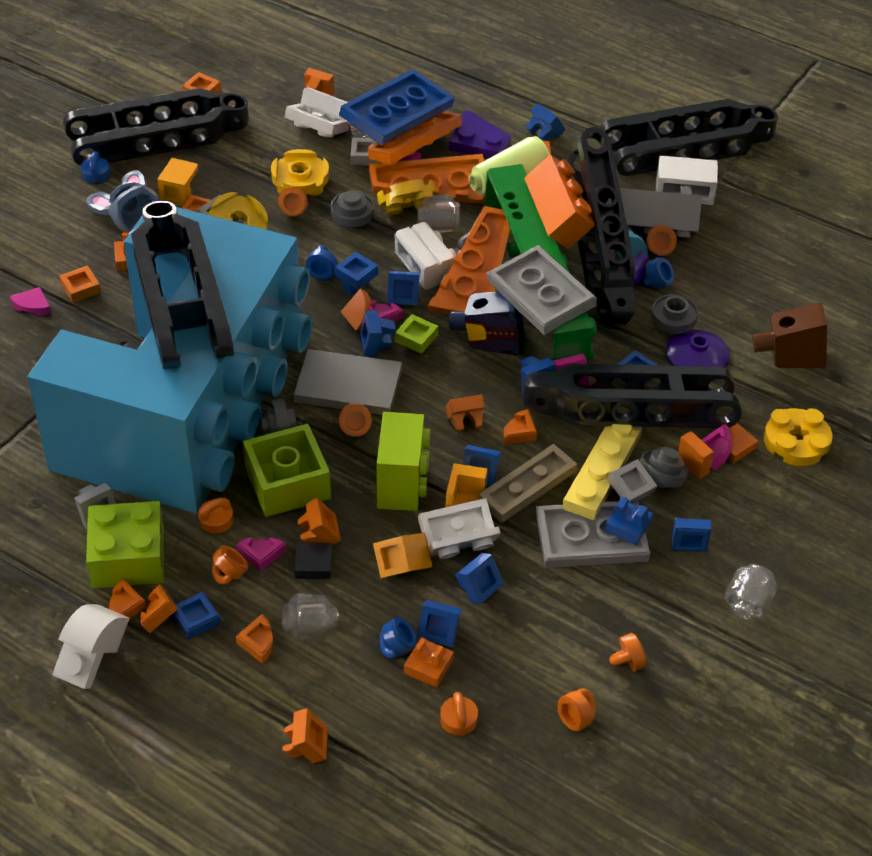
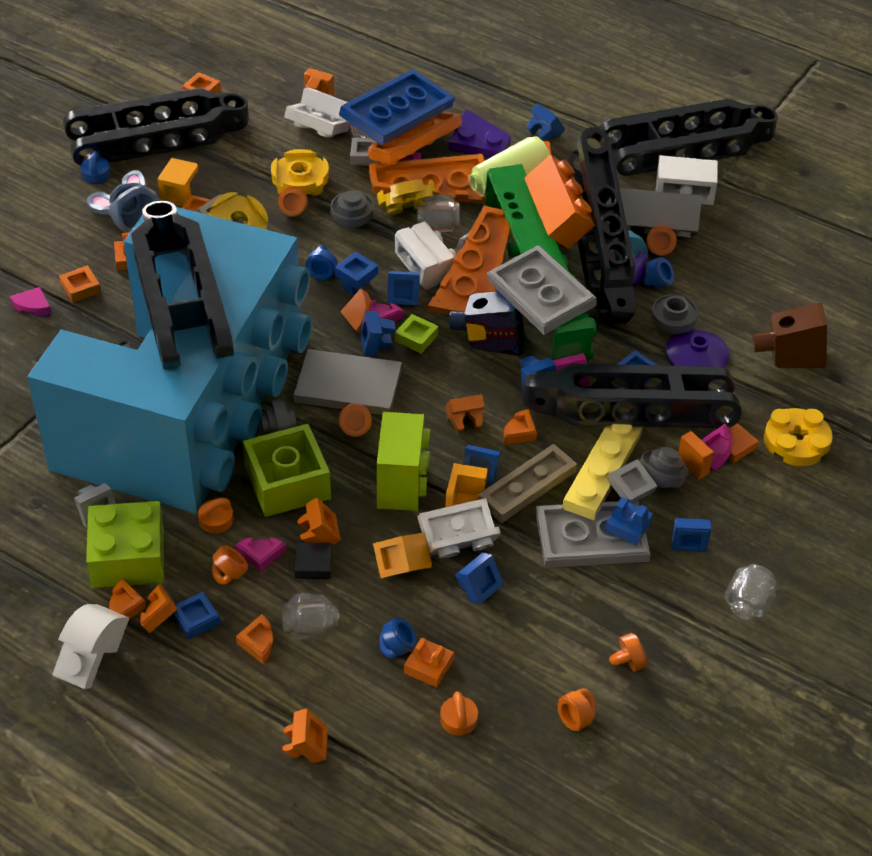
blue tile [417,600,462,648] -> none

